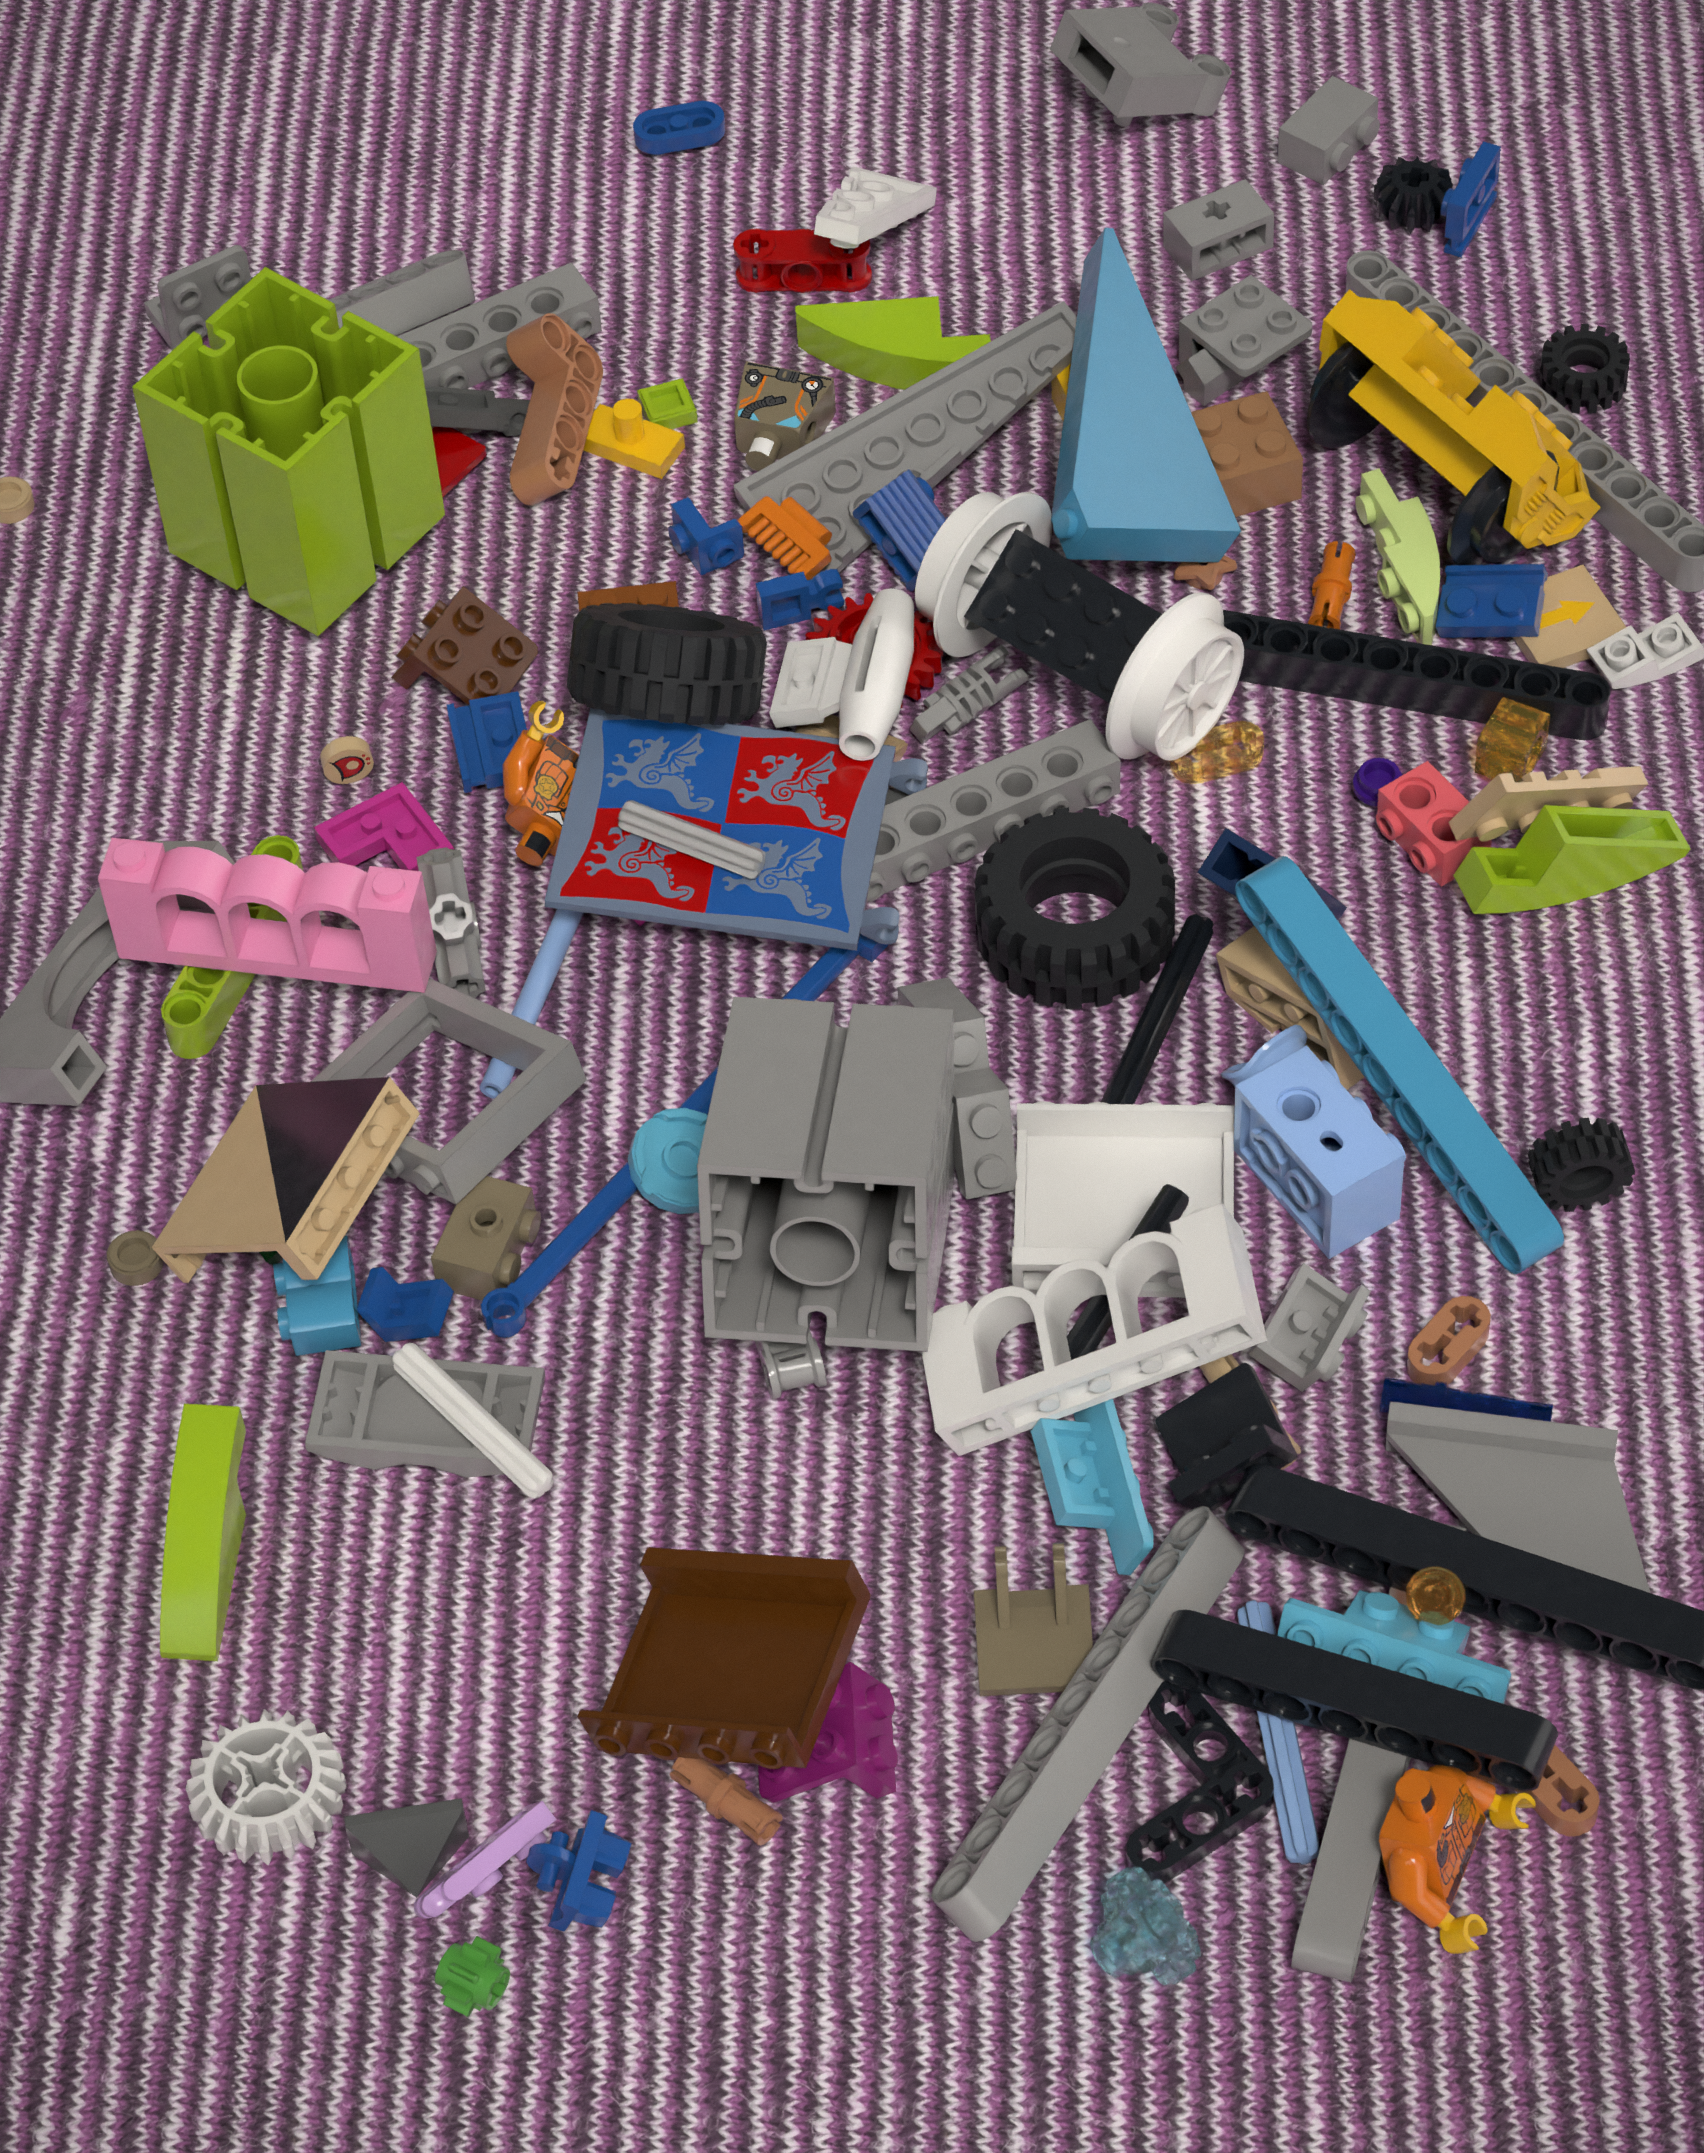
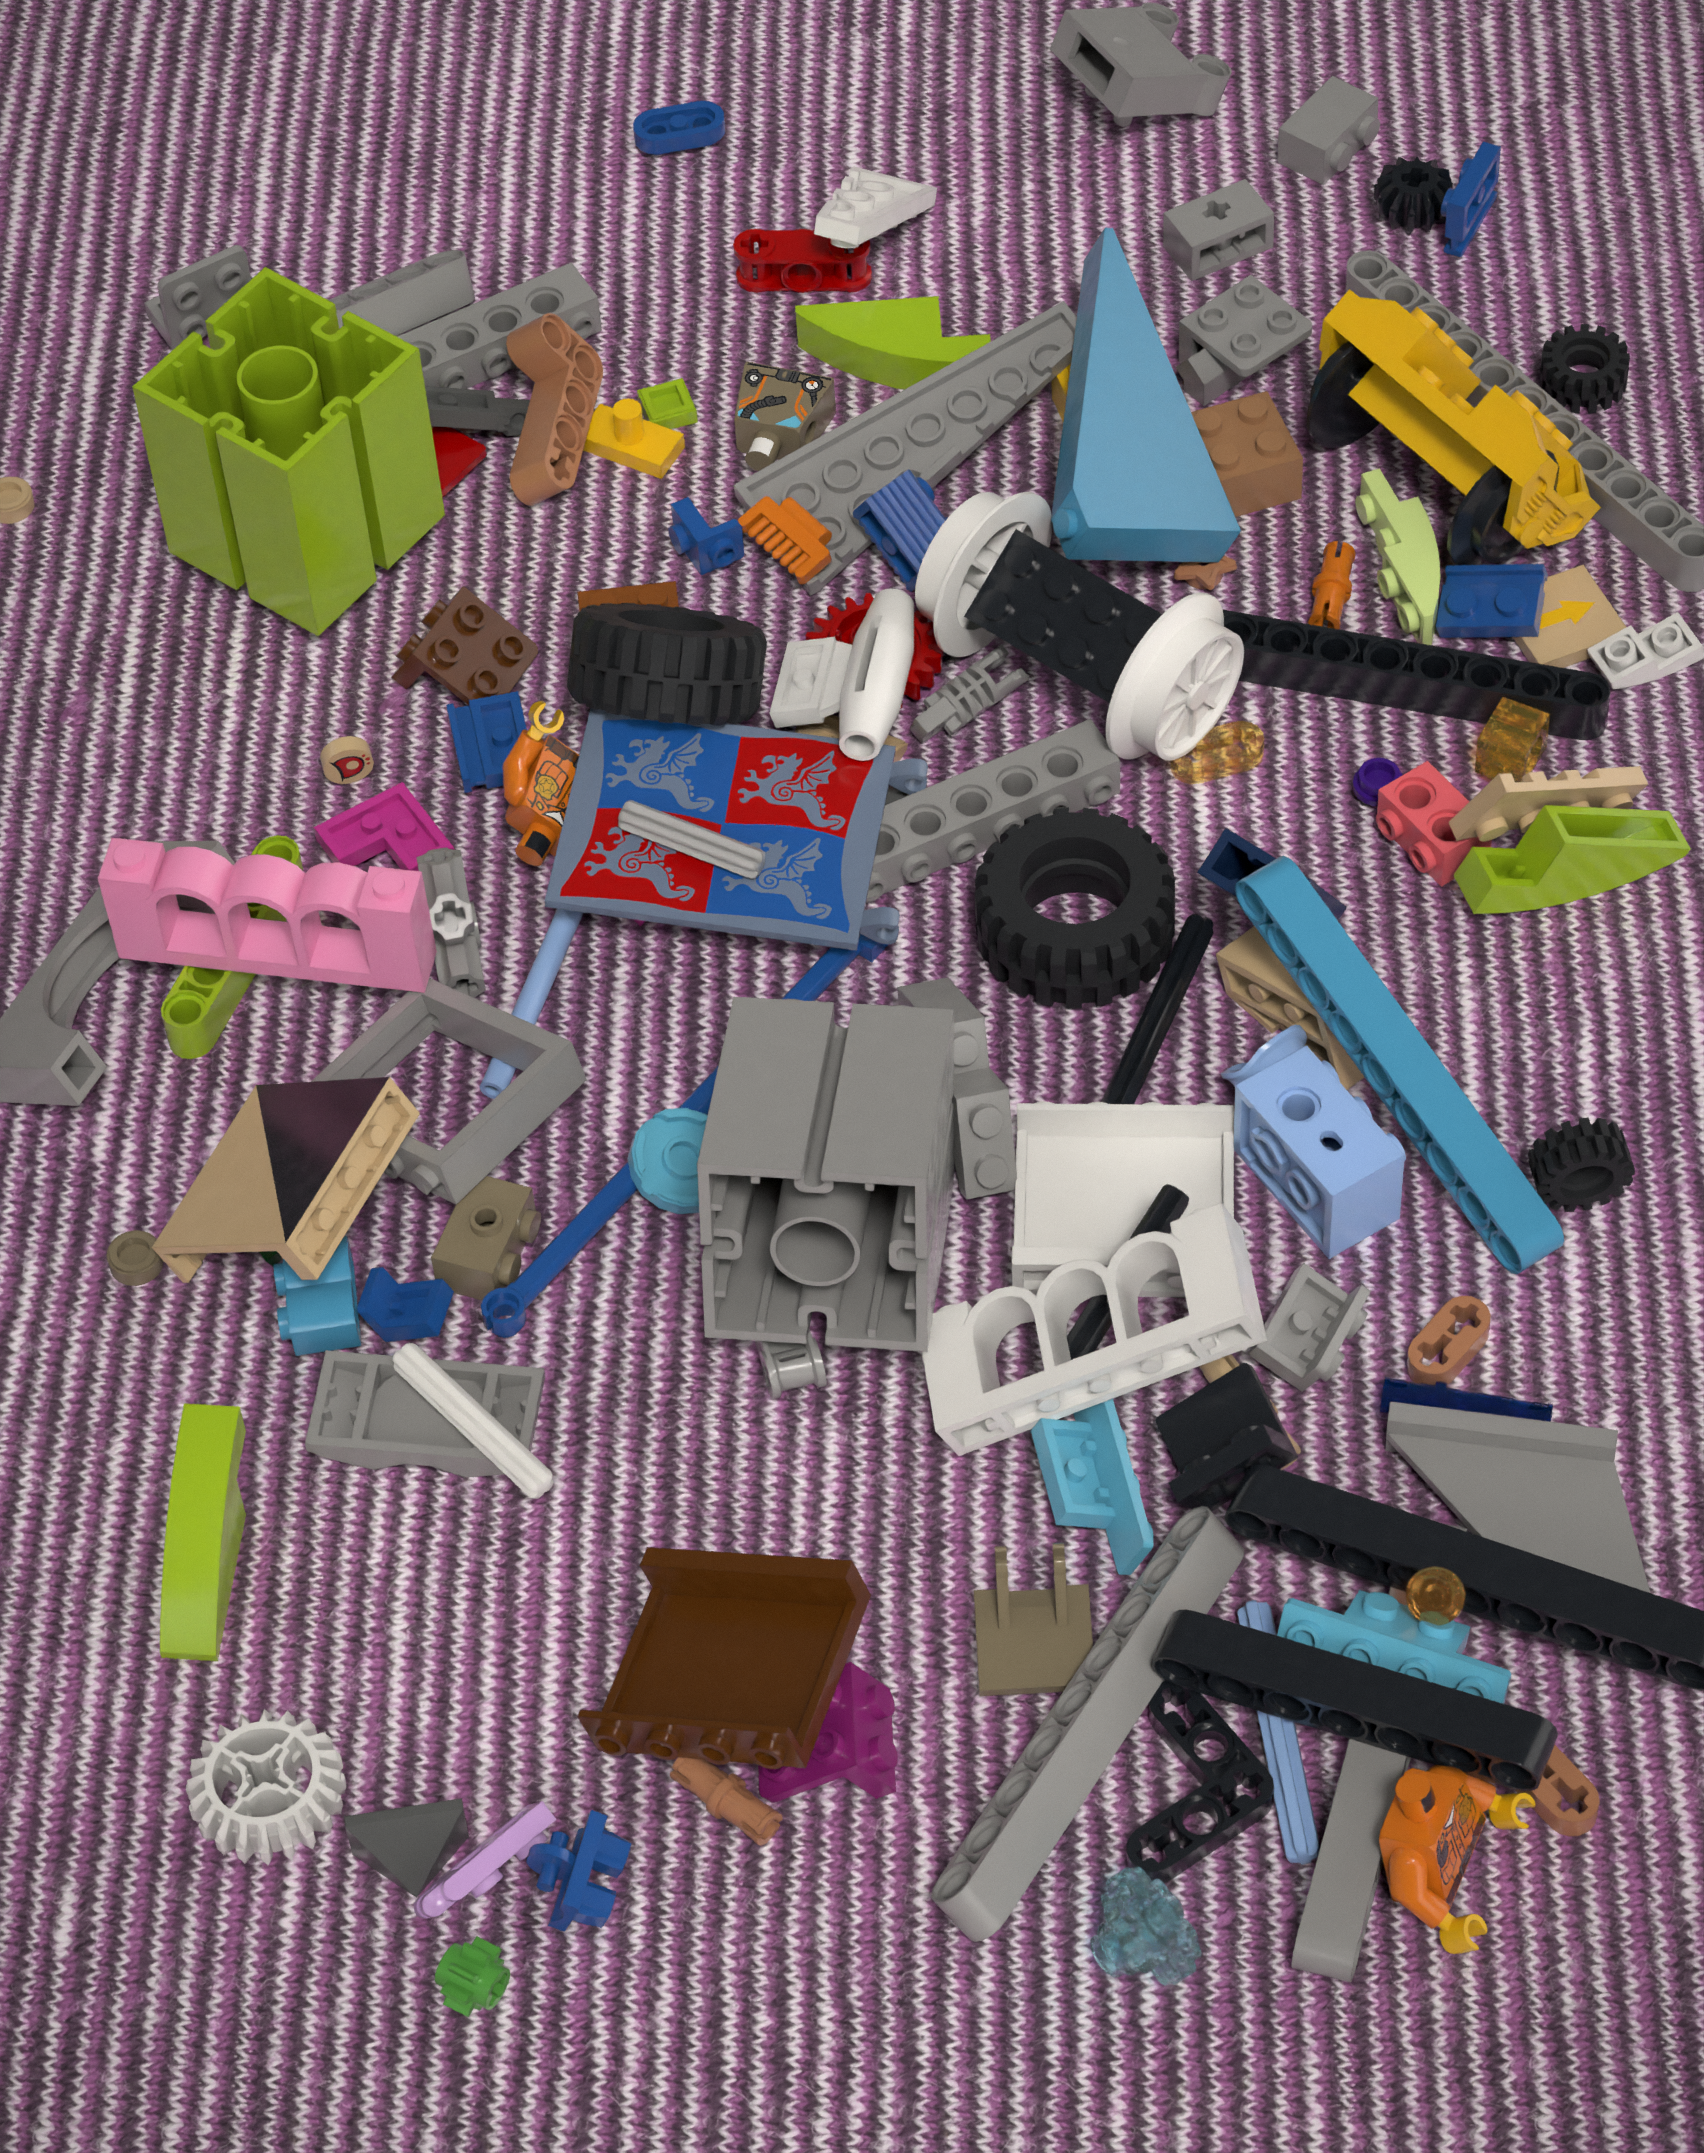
blue plate [755,569,845,631] -> none

